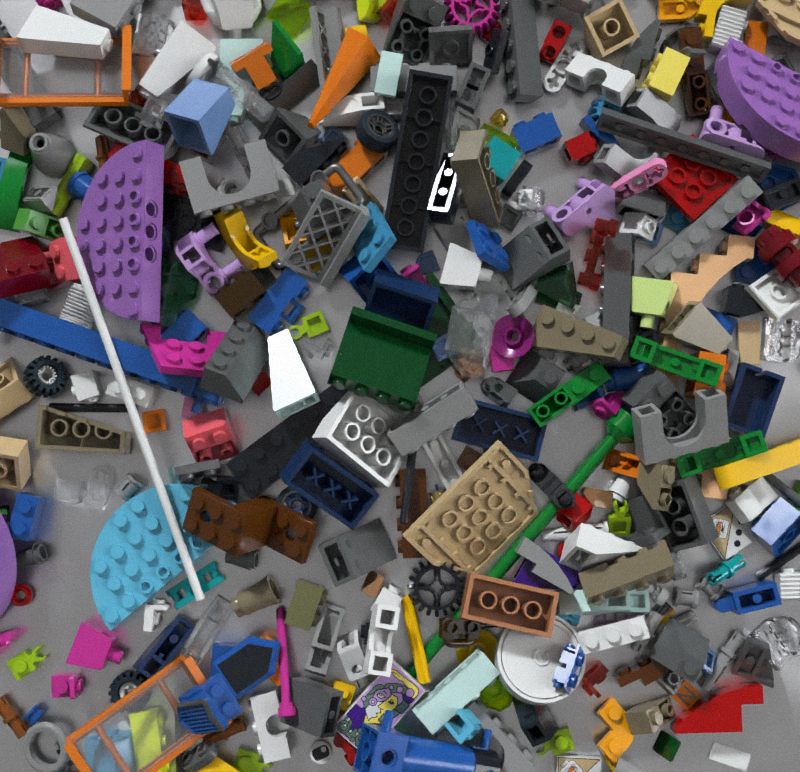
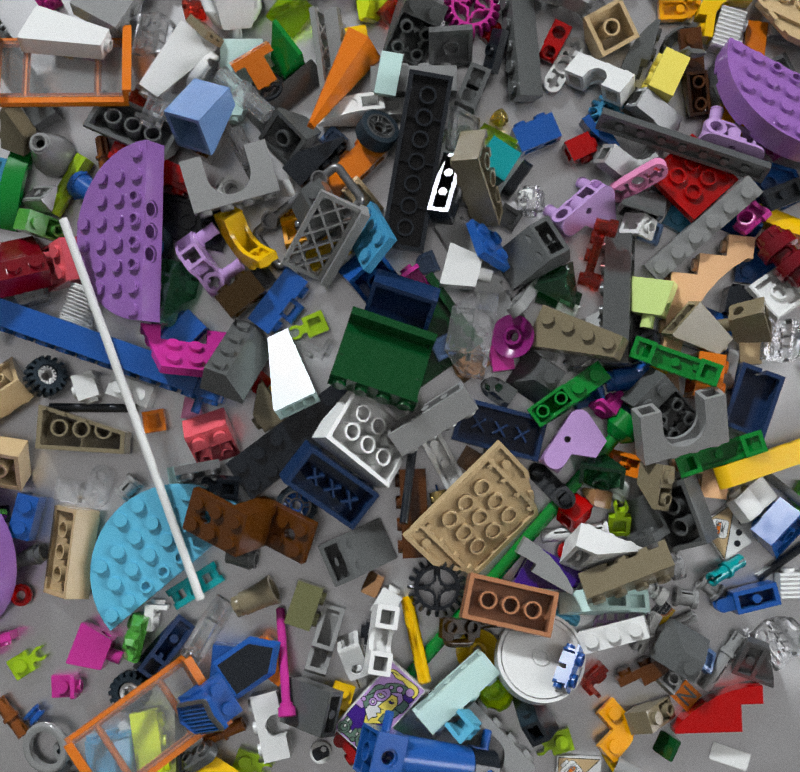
none -> tan slope [43,505,100,599]
none -> bright green plate [122,611,149,663]
none -> dark tan tile [186,14,224,48]
none -> dark tan slope [251,379,287,433]
none -> lavender piece [539,410,607,473]
none -> clear green slope [579,454,626,491]
none -> dark tan torso [717,297,773,343]

